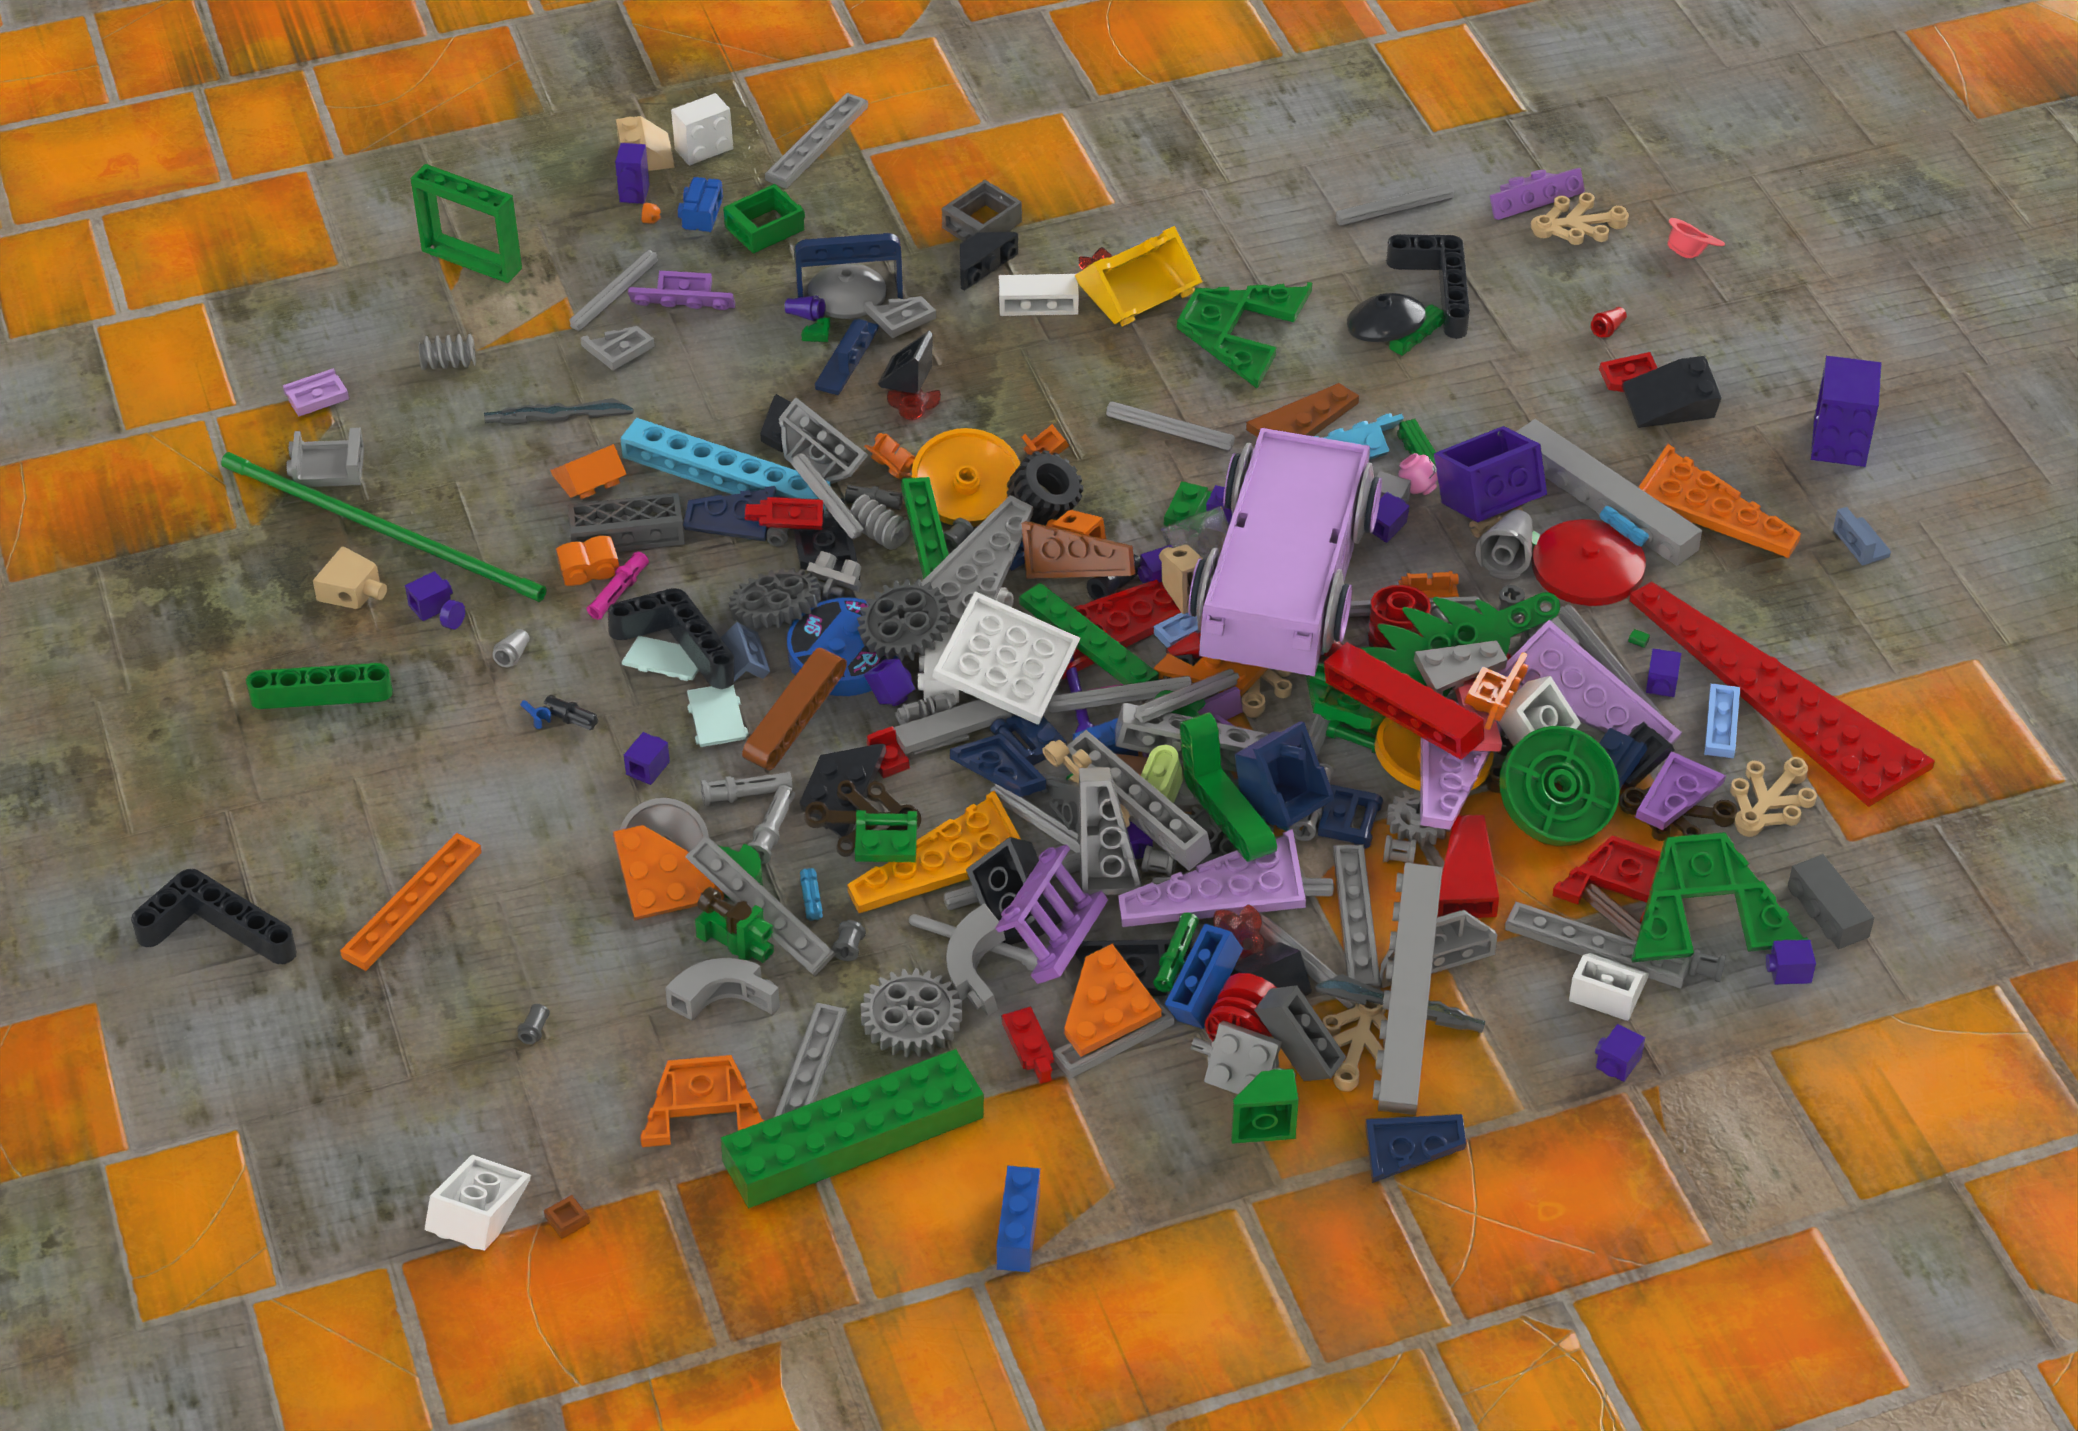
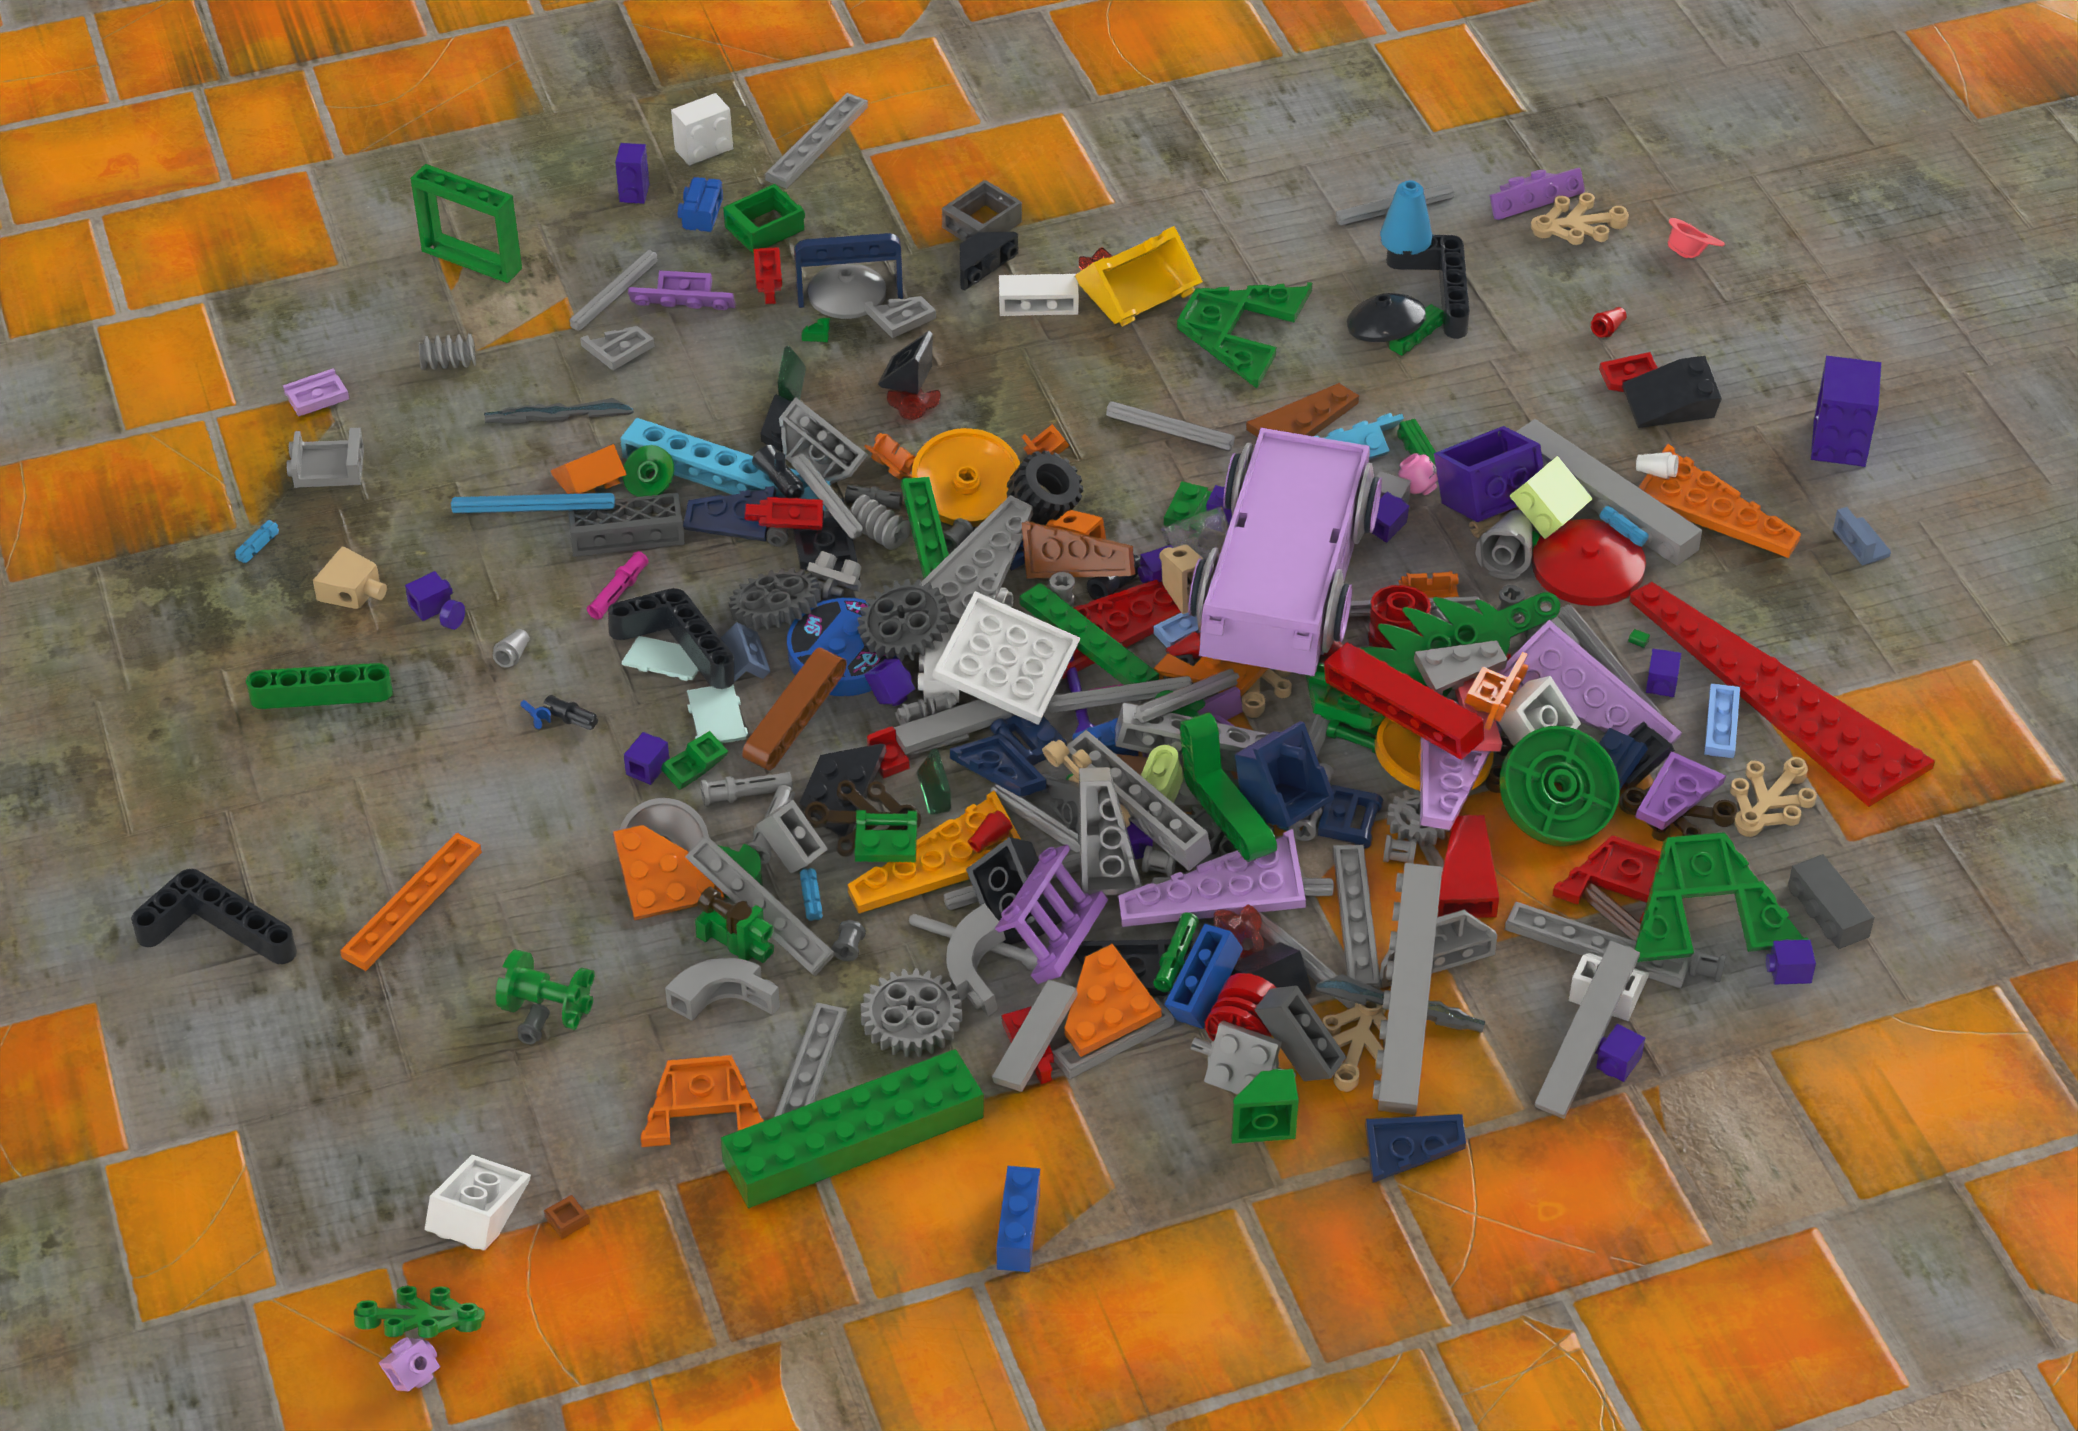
green piece [221,452,547,602] -> none
orange brick [556,536,619,586] -> none
tan slope [616,116,675,171] -> none
orange hinge [641,203,661,224] -> none
dark purple cone [785,295,826,322] -> none
dark blue bracket [815,319,879,395] -> none
none -> dark azure axle [235,520,279,563]
none -> green plant [354,1286,485,1338]
none -> lavender brick [379,1337,440,1392]
none -> dark azure axle [451,493,615,513]
none -> green piece [495,949,595,1030]
none -> green dish [622,445,674,497]
none -> green slope [661,731,729,790]
none -> black piece [752,445,805,498]
none -> red hinge [753,247,782,304]
none -> light grey brick [756,800,828,874]
none -> clear green slope [777,346,806,402]
none -> clear green slope [917,749,951,815]
none -> red cone [968,810,1013,853]
none -> light grey tile [992,979,1078,1092]
none -> light grey bush [1049,572,1075,606]
none -> dark azure cone [1380,180,1432,255]
none -> yellowish green panel [1510,456,1592,539]
none -> light grey tile [1535,940,1640,1119]
none -> white cone [1636,452,1678,479]

